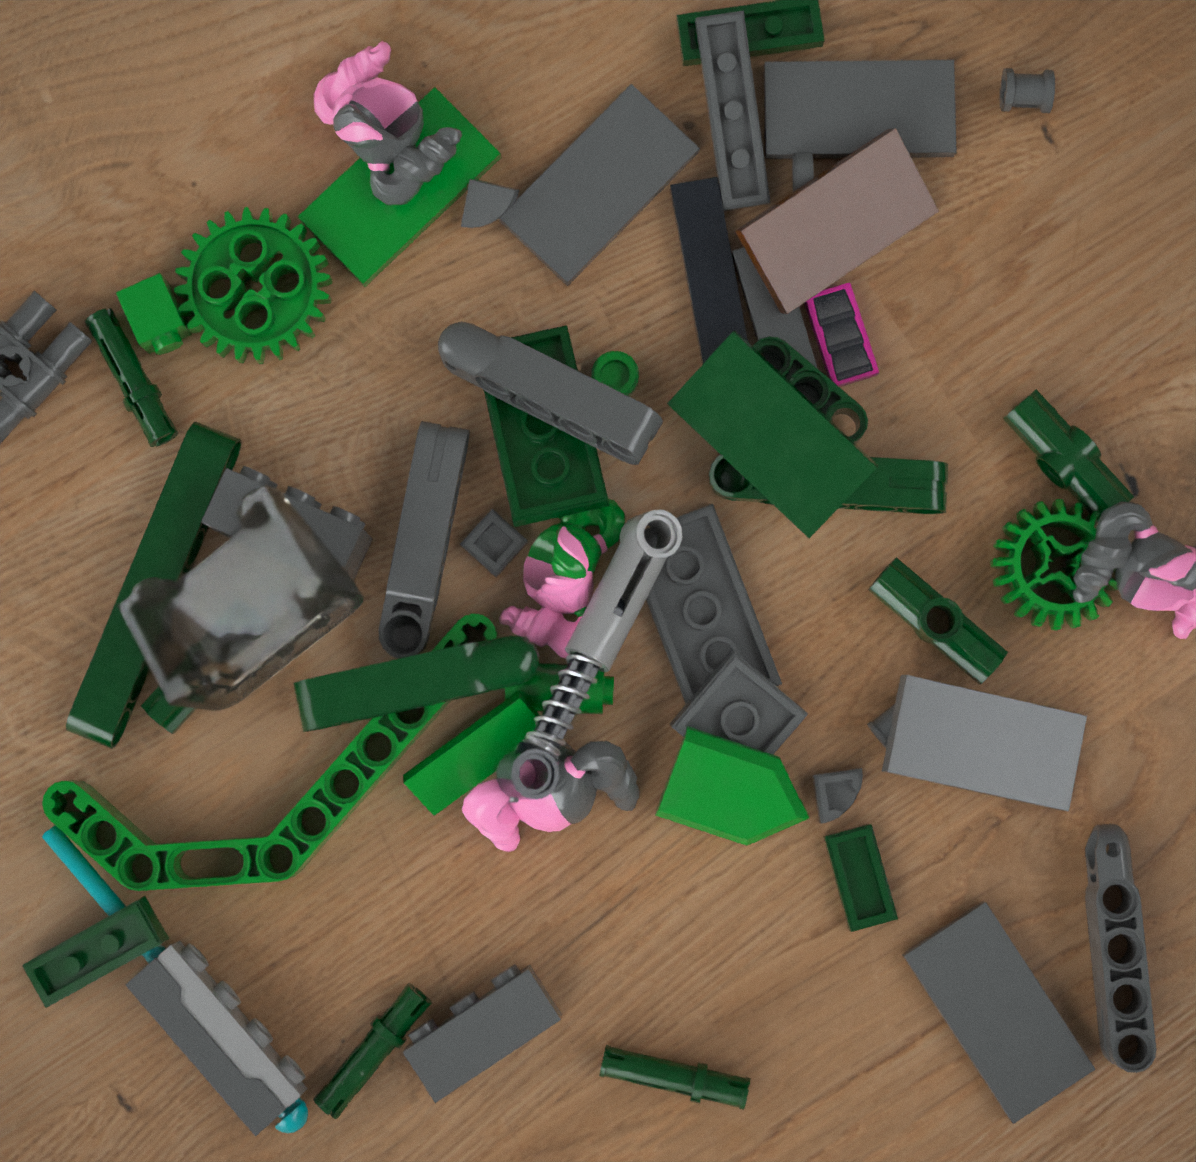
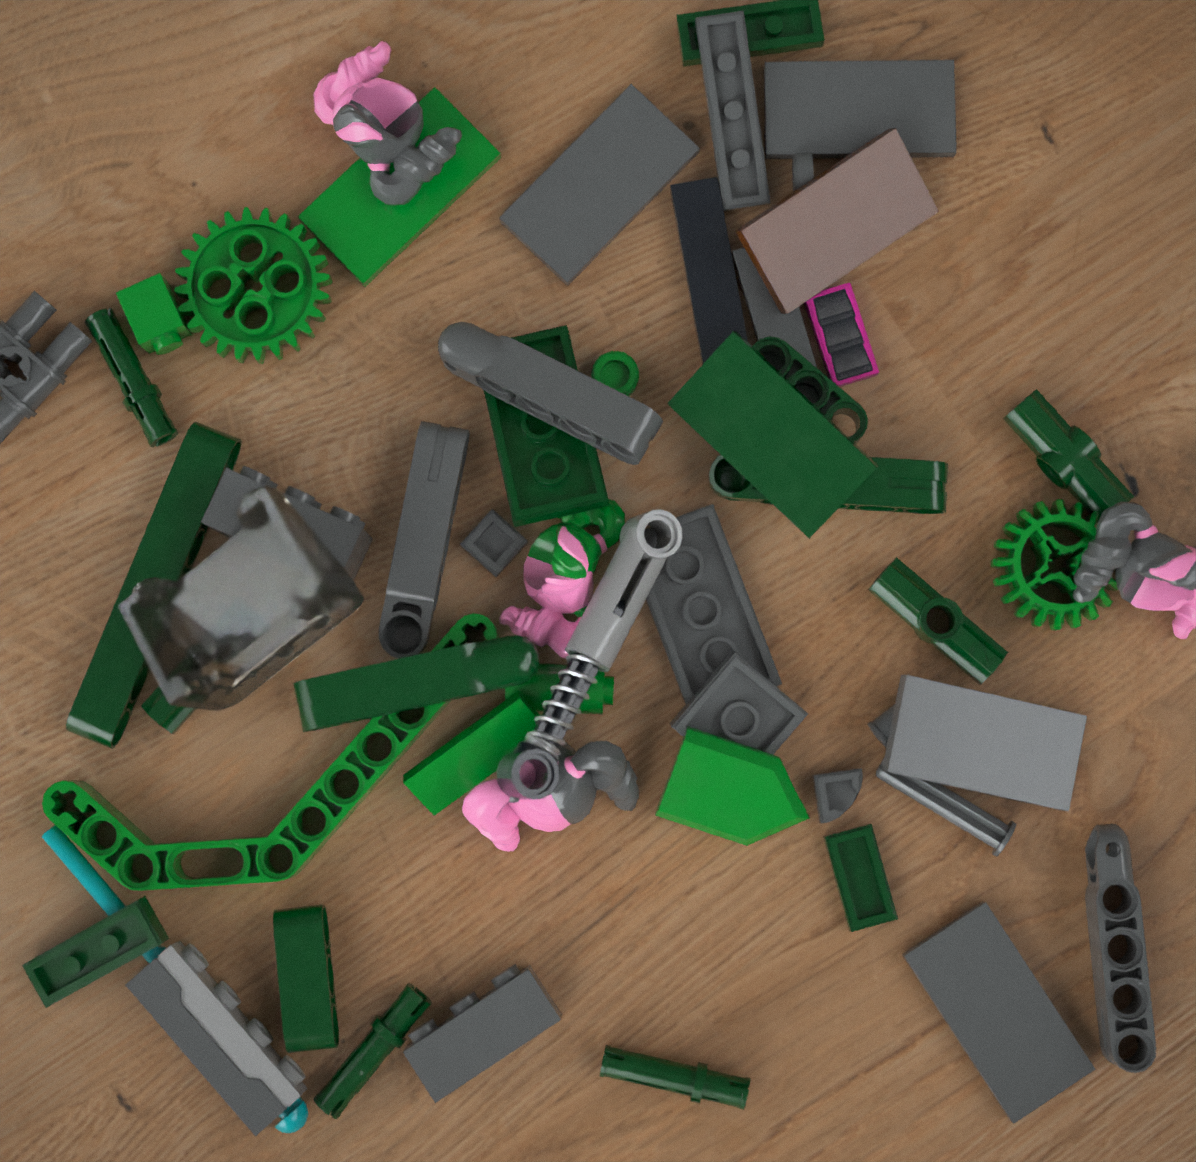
dark grey tile [461,179,519,228] -> none
dark grey bush [999,68,1055,114] -> none
none -> dark green beam [273,904,339,1053]
none -> dark grey axle [876,758,1017,857]

